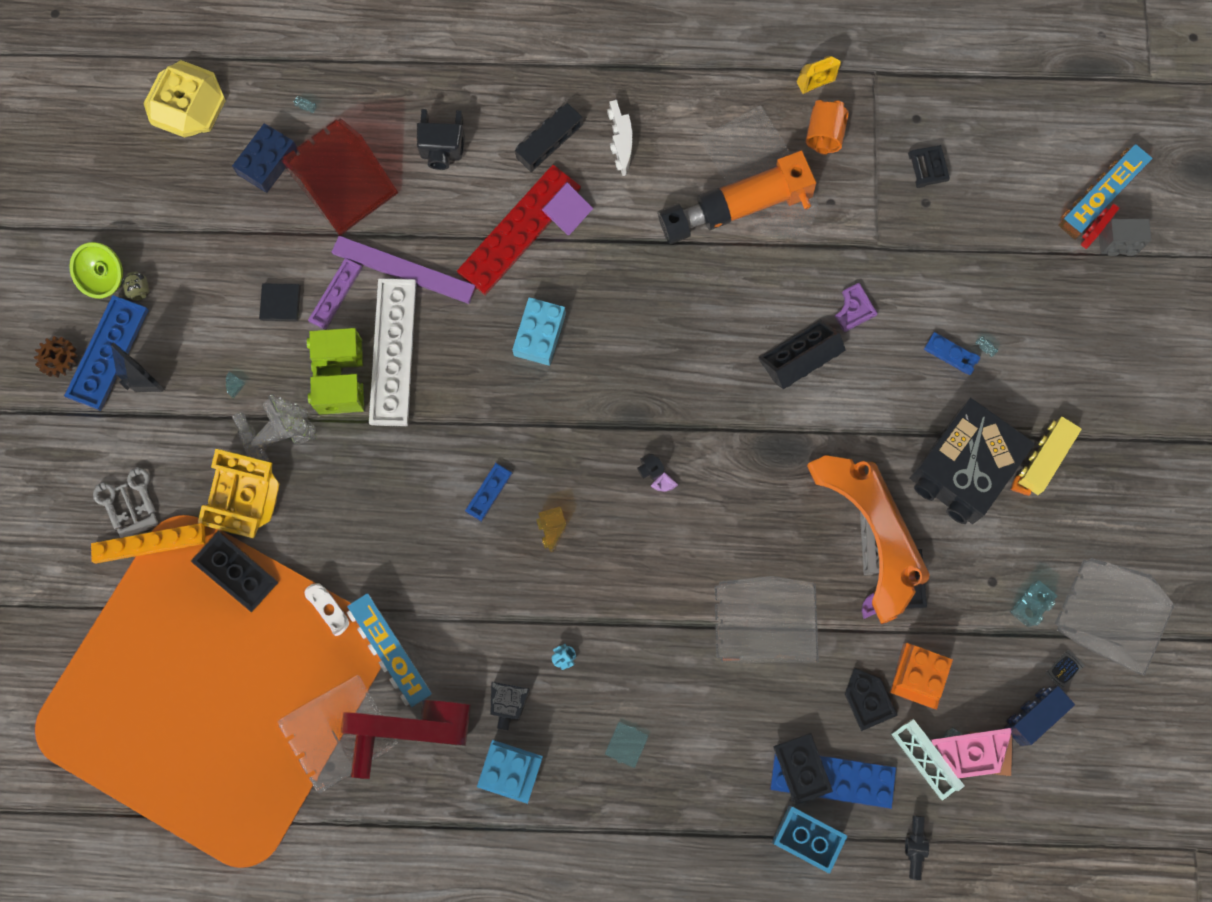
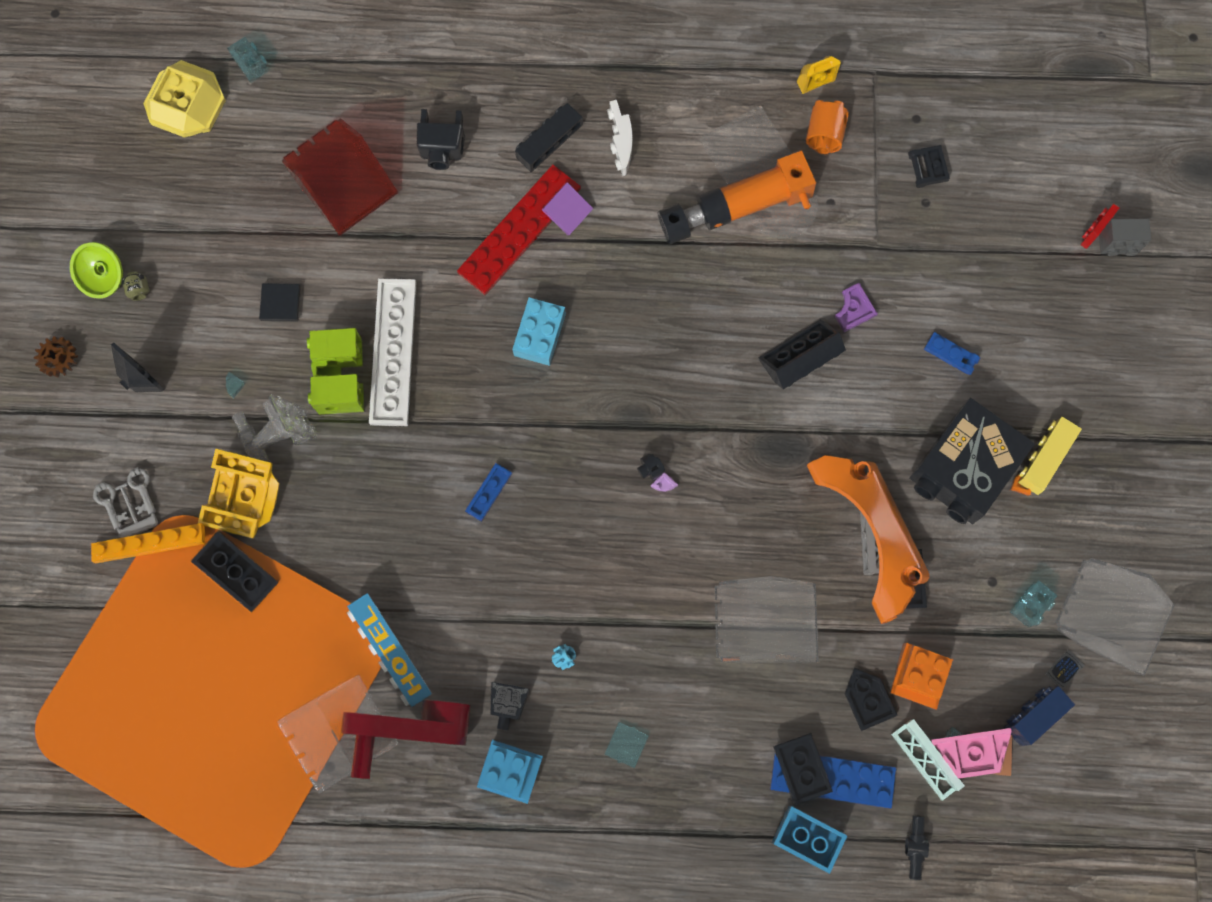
blue plate [64,295,149,411] -> none
dark blue brick [232,123,299,193] -> none
clear light blue piece [294,96,317,113] -> none
white piece [304,583,349,636] -> none
medium lavender tile [308,257,362,330] -> none
medium lavender tile [332,236,476,304] -> none
clear yellow slope [536,506,567,553] -> none
medium lavender tile [861,593,876,619] -> none
clear light blue piece [976,336,998,357] -> none
dark azure brick [1058,144,1153,240] -> none
none -> clear light blue brick [227,37,268,83]

